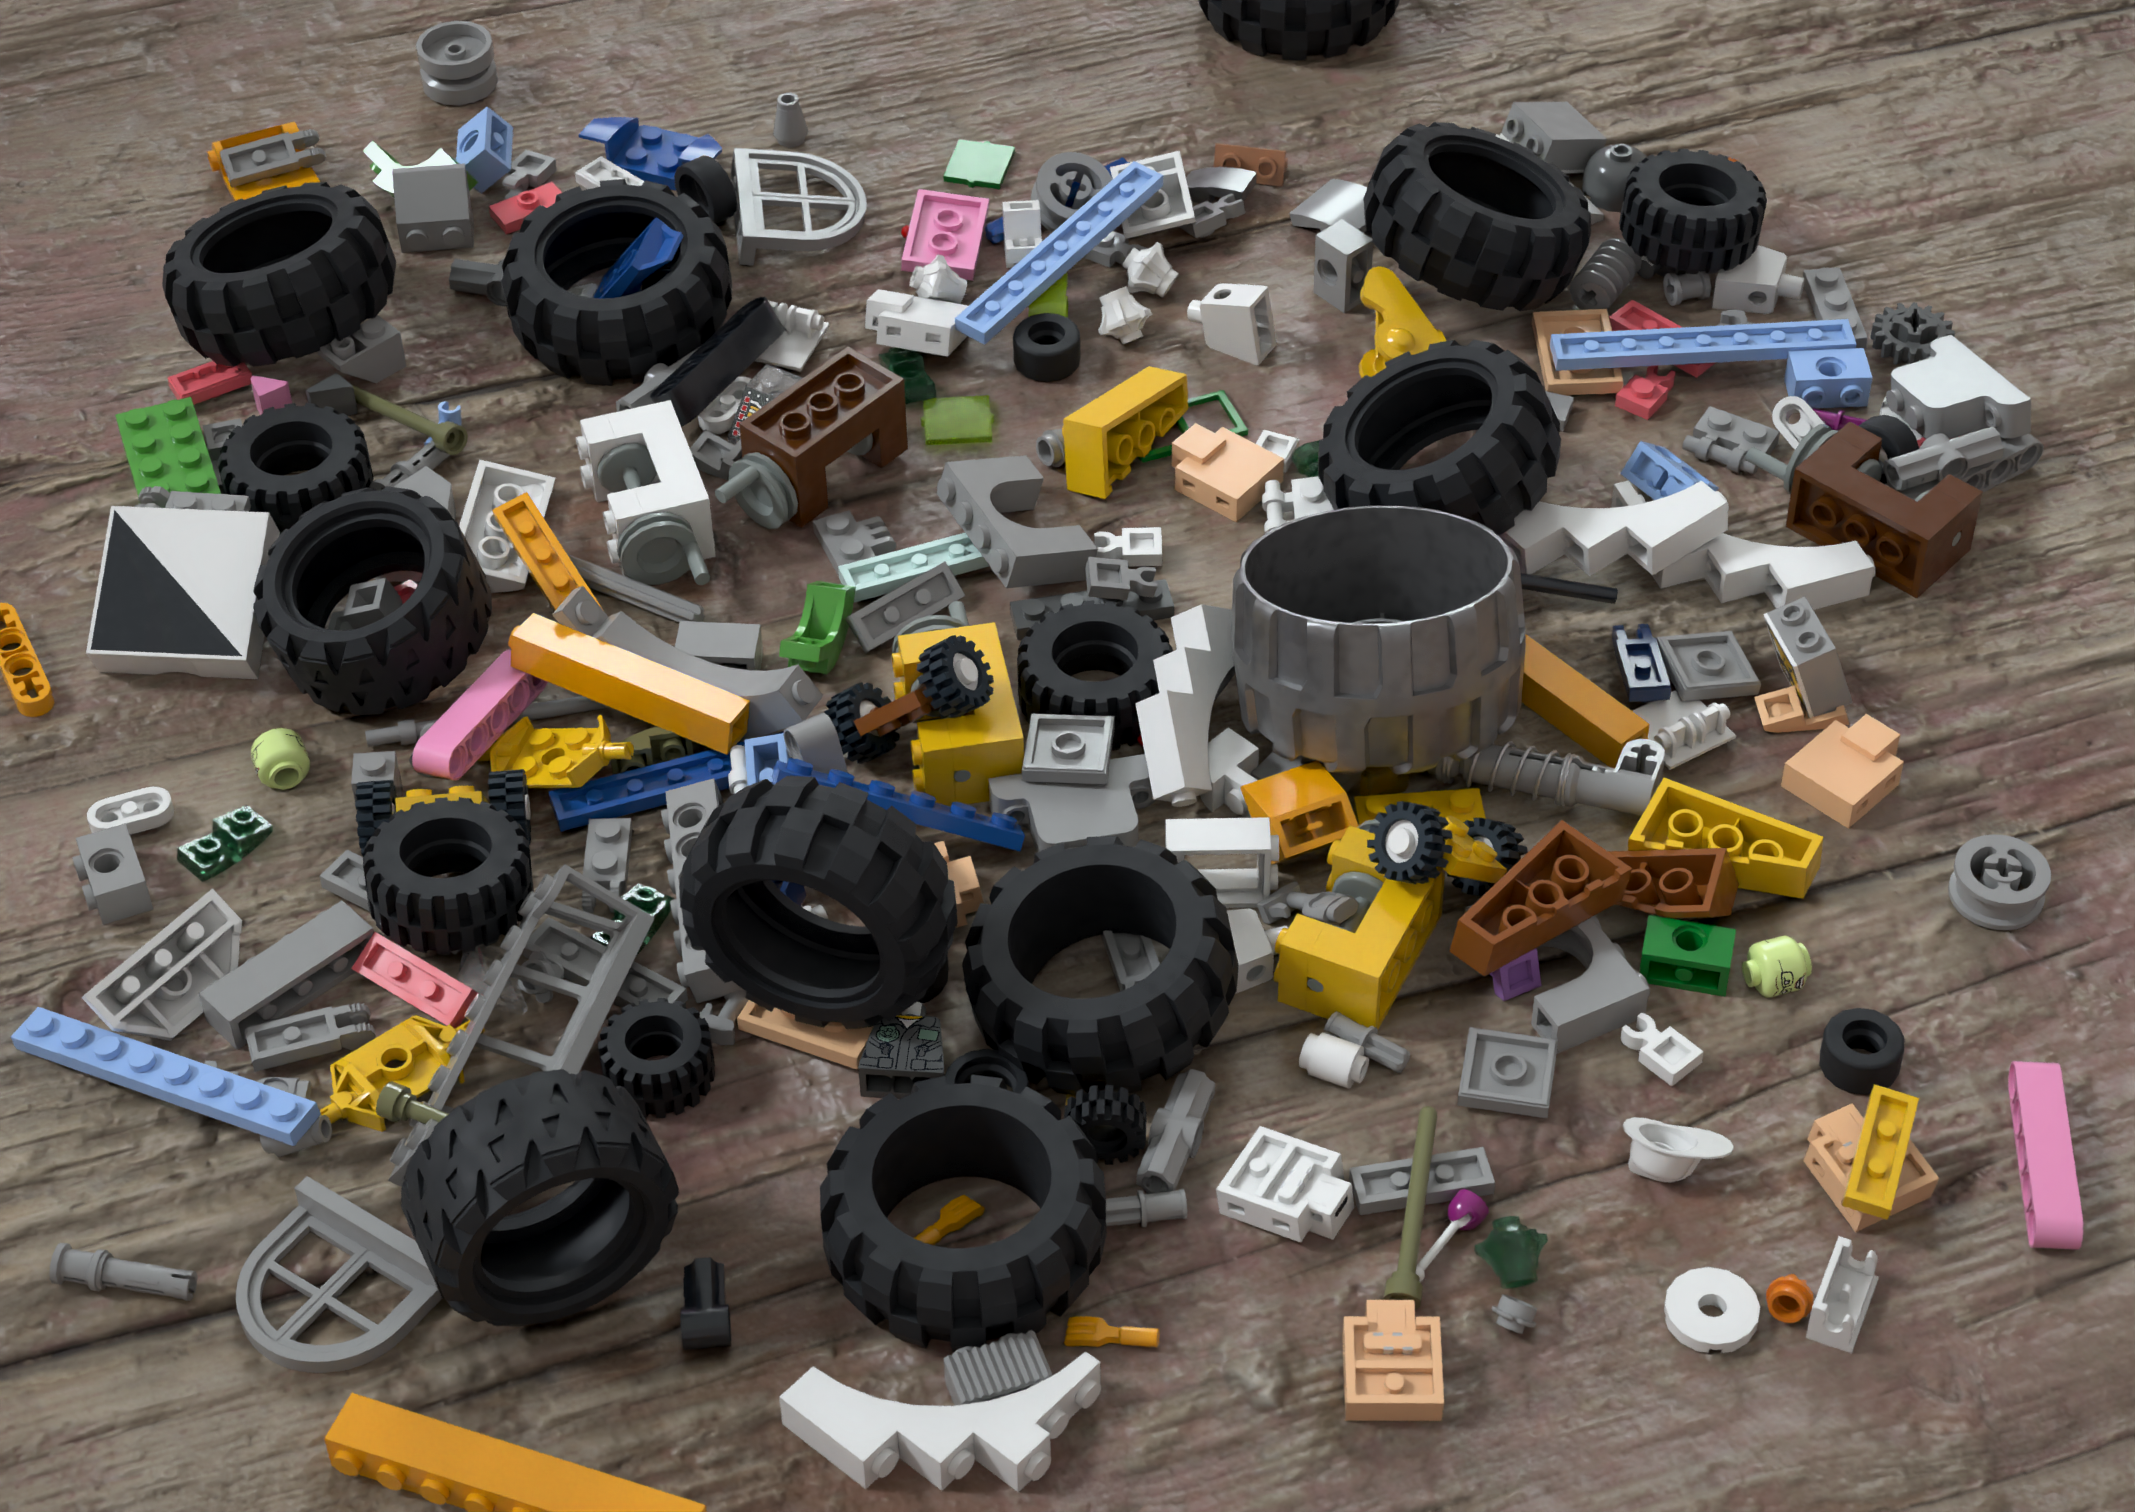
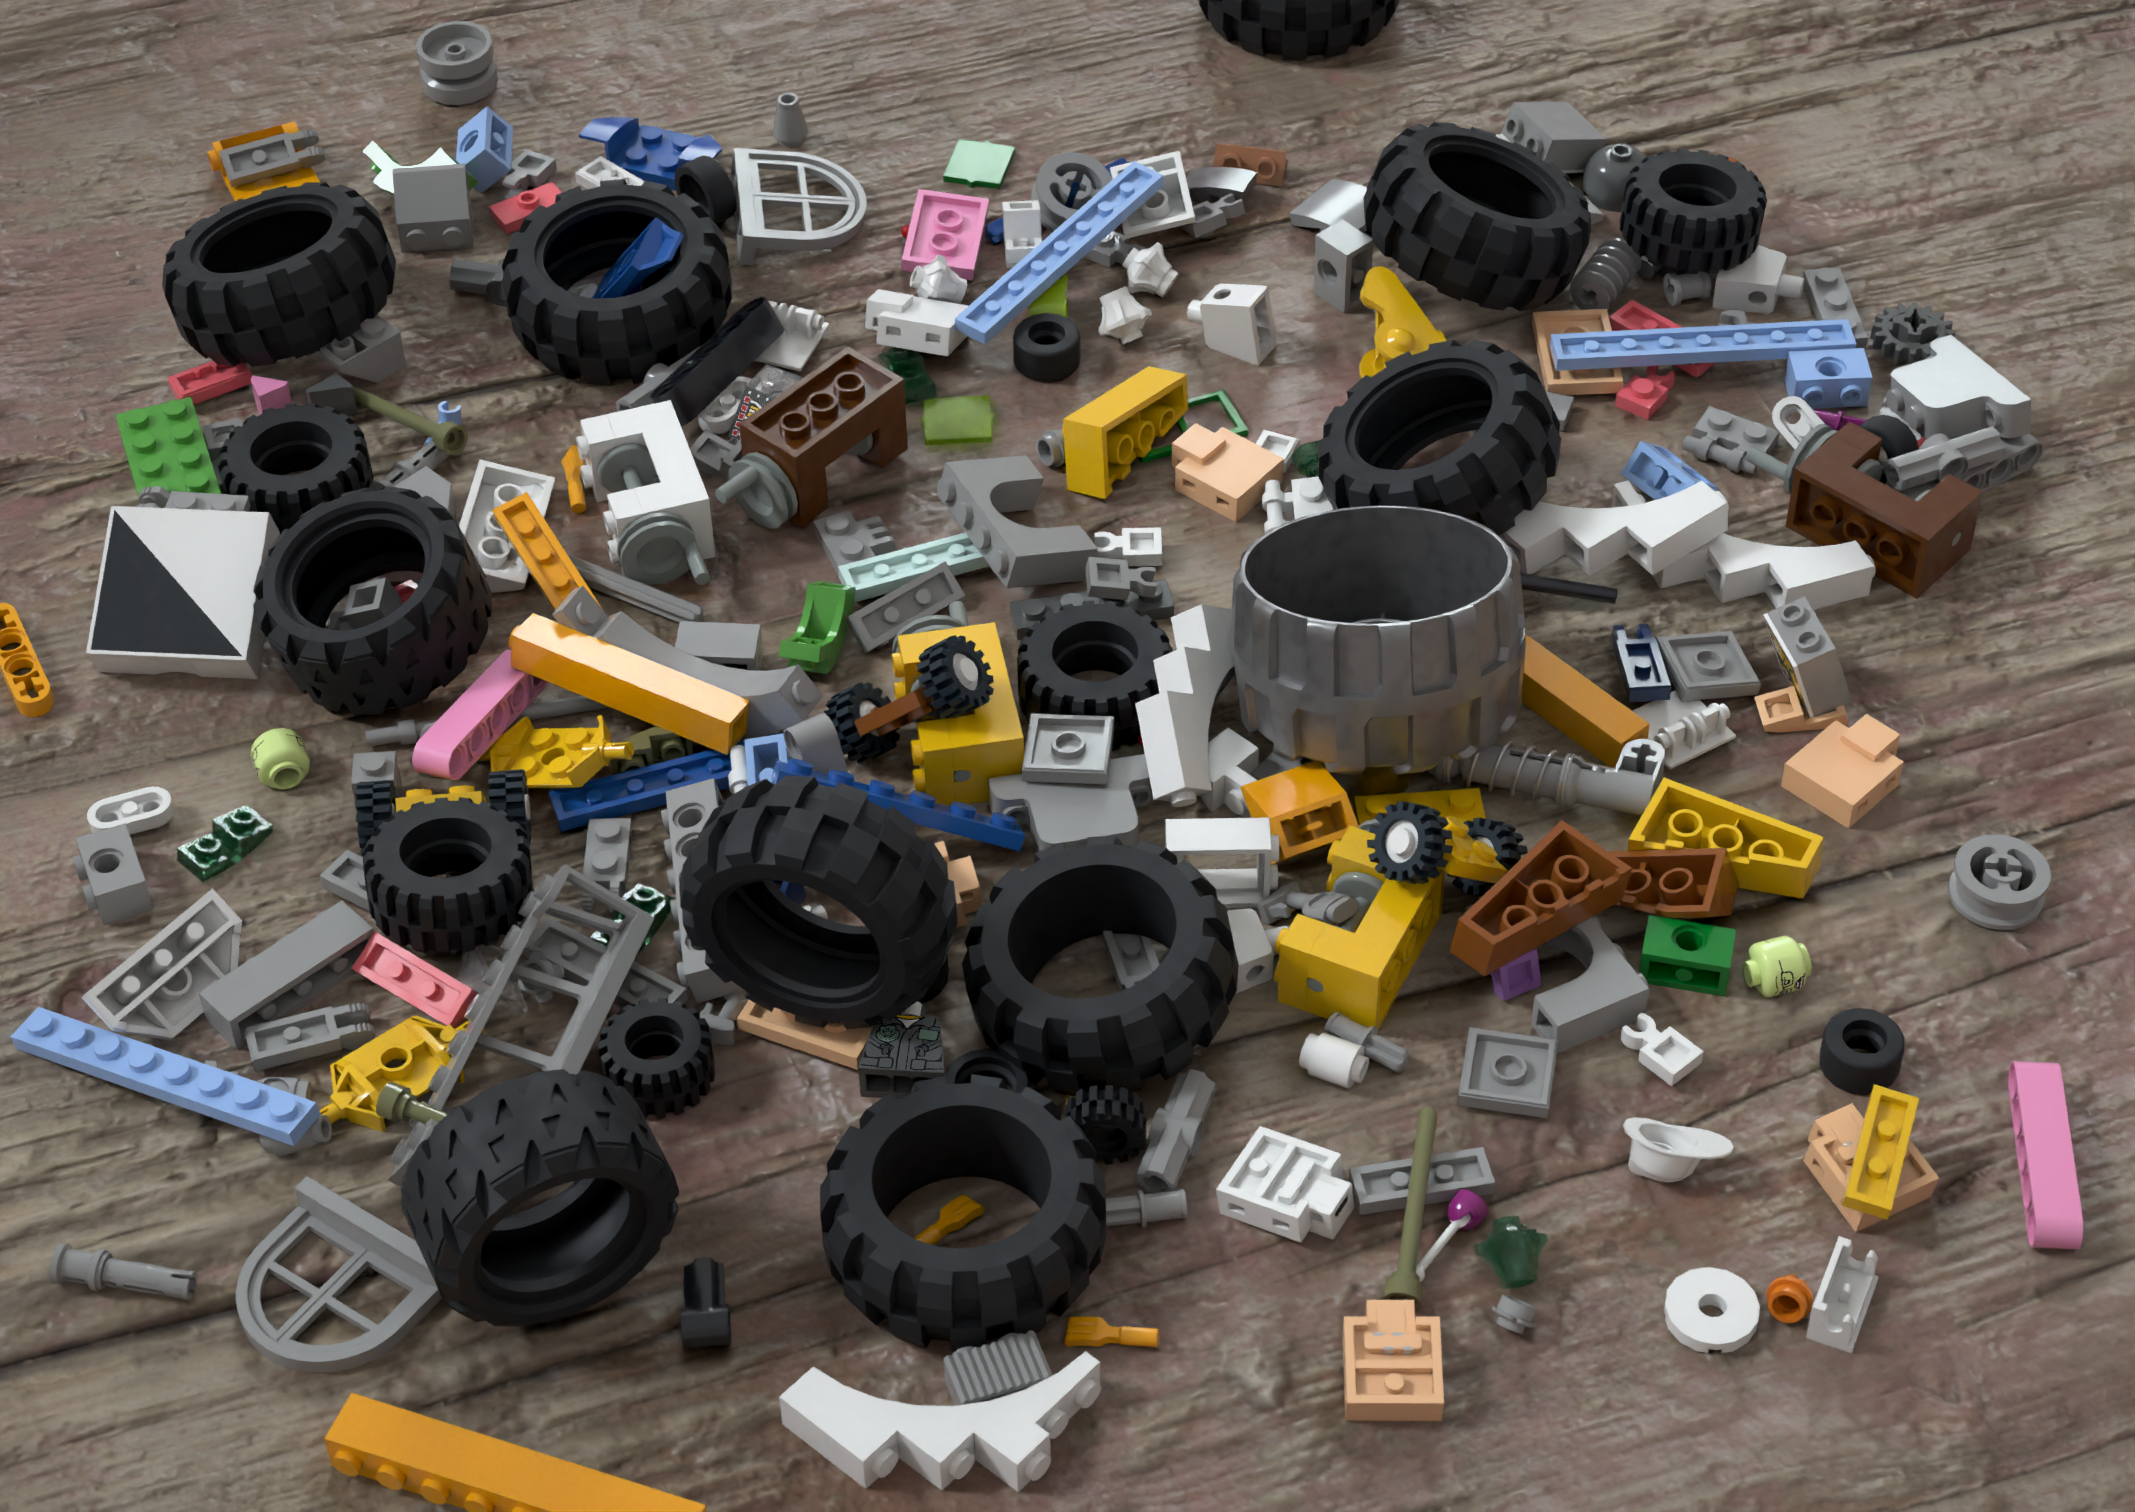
none -> light orange piece [561,445,586,514]

